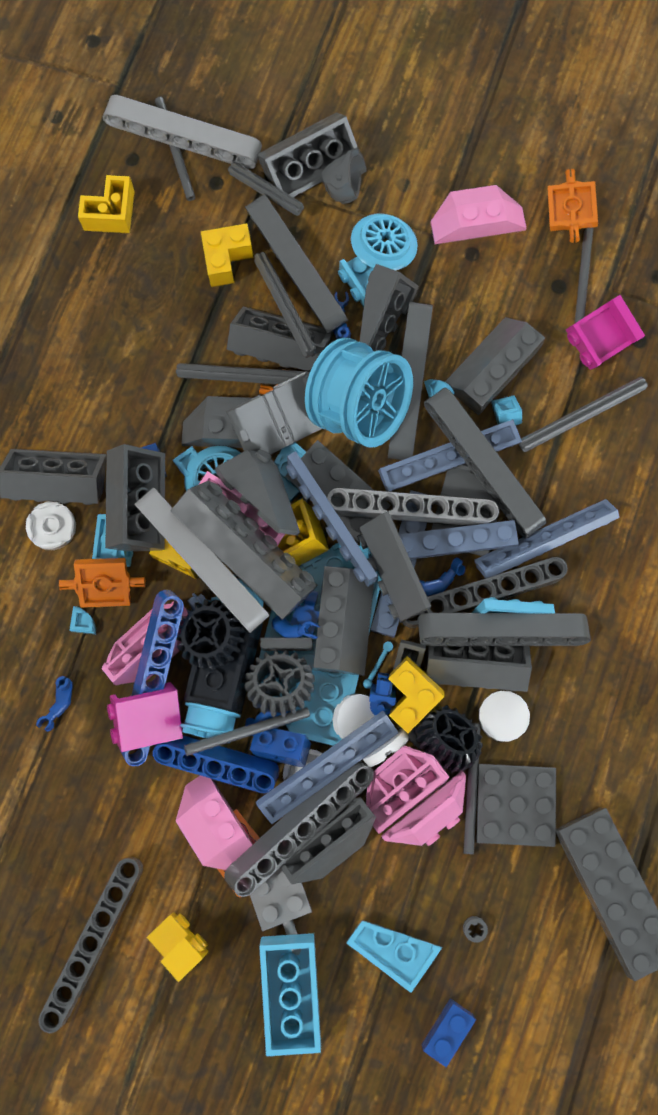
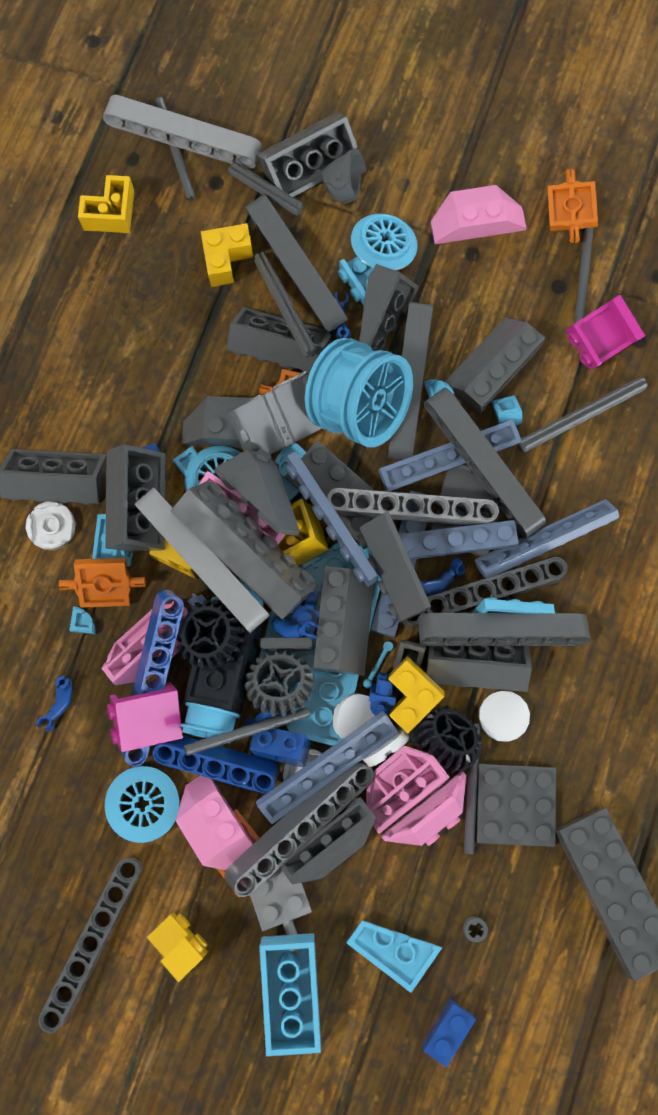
dark grey axle [176,363,310,384] -> none
none -> medium azure piece [105,766,179,843]

